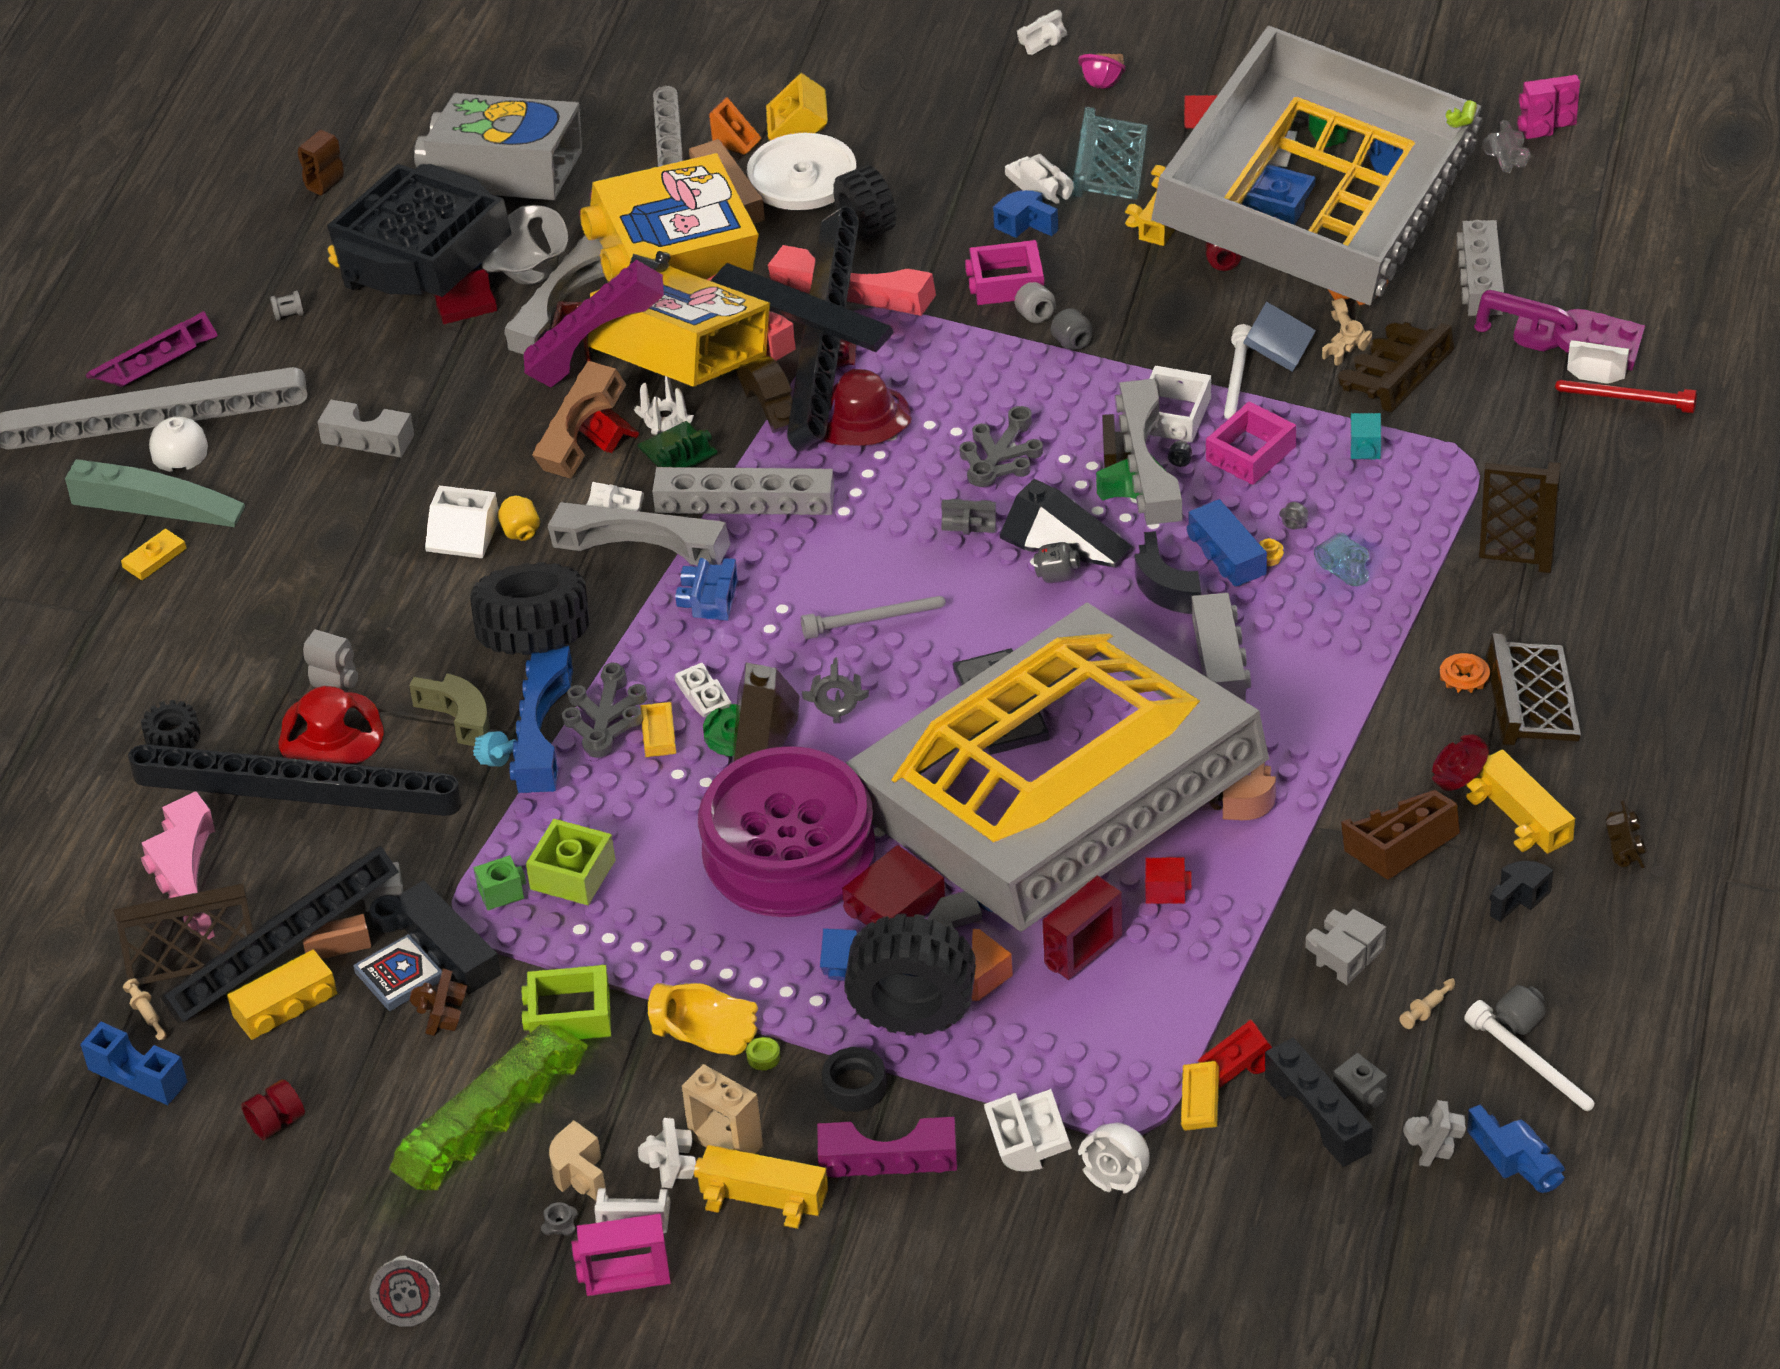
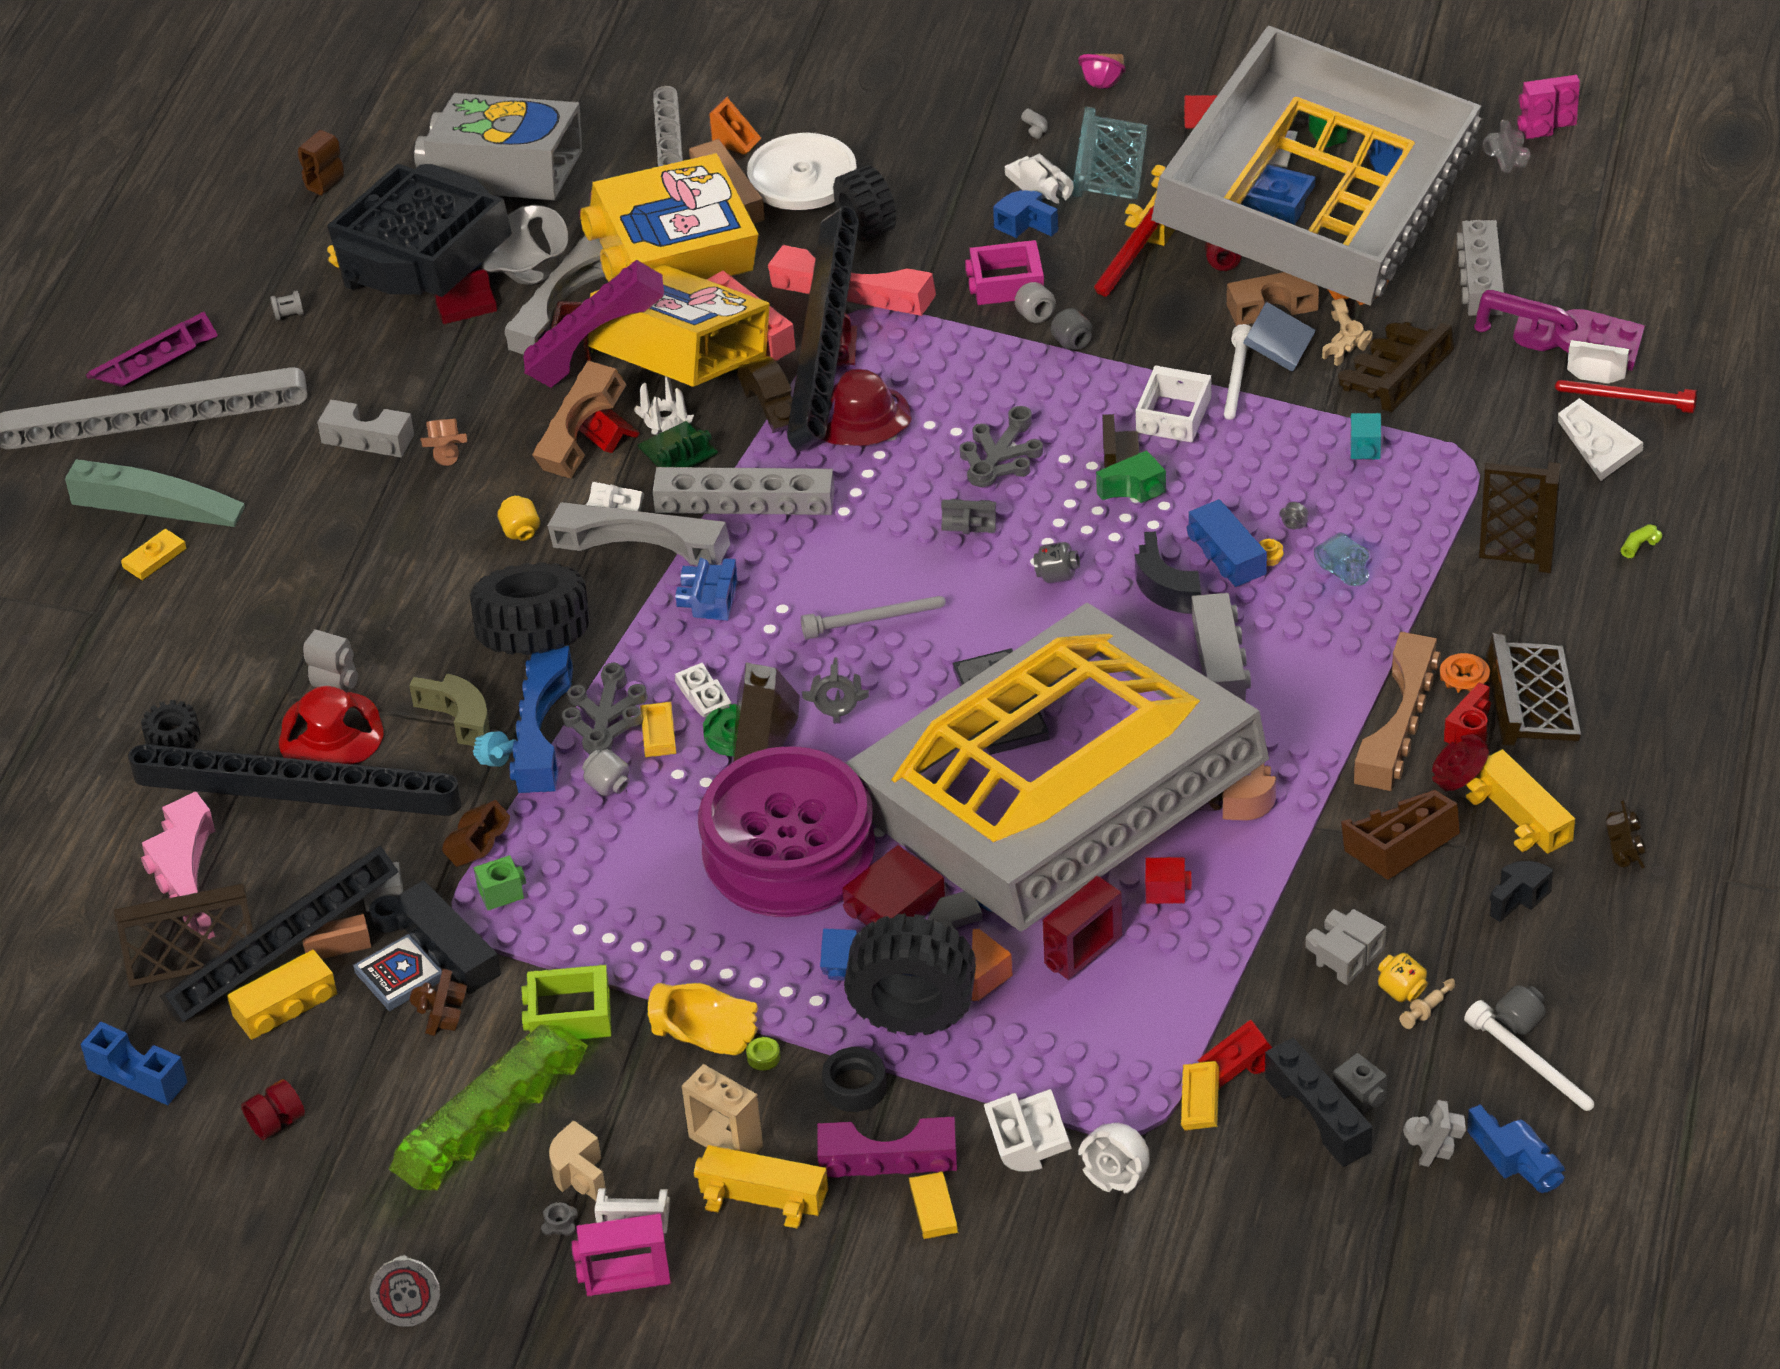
tan piece [123,978,167,1040] -> none
white cylinder [149,417,208,471] -> none
white slope [425,486,499,558] -> none
lime brick [526,819,616,906] -> none
black arm [630,251,671,272] -> none
white hips [638,1118,696,1188] -> none
black tile [710,263,894,352] -> none
yellow slope [766,73,828,140] -> none
black wedge [1000,479,1133,568] -> none
white hips [1017,10,1067,55] -> none
light grey arch [1115,378,1182,525] -> none
black hinge [1168,440,1192,467] -> none
dark pink window [1206,401,1296,485] -> none
lime arm [1445,100,1477,128] -> none
none -> nougat hips [421,418,467,466]
none -> reddish brown brick [442,800,510,867]
none -> light grey head [582,749,630,796]
none -> yellow tile [909,1172,958,1239]
none -> light grey arm [1021,108,1048,139]
none -> red axle [1094,206,1160,297]
none -> medium nougat arch [1227,272,1319,326]
none -> medium nougat arch [1354,632,1441,791]
none -> yellow head [1378,953,1428,1002]
none -> red plate [1444,682,1491,744]
none -> white wing [1558,399,1643,481]
none -> lime arm [1621,524,1662,558]

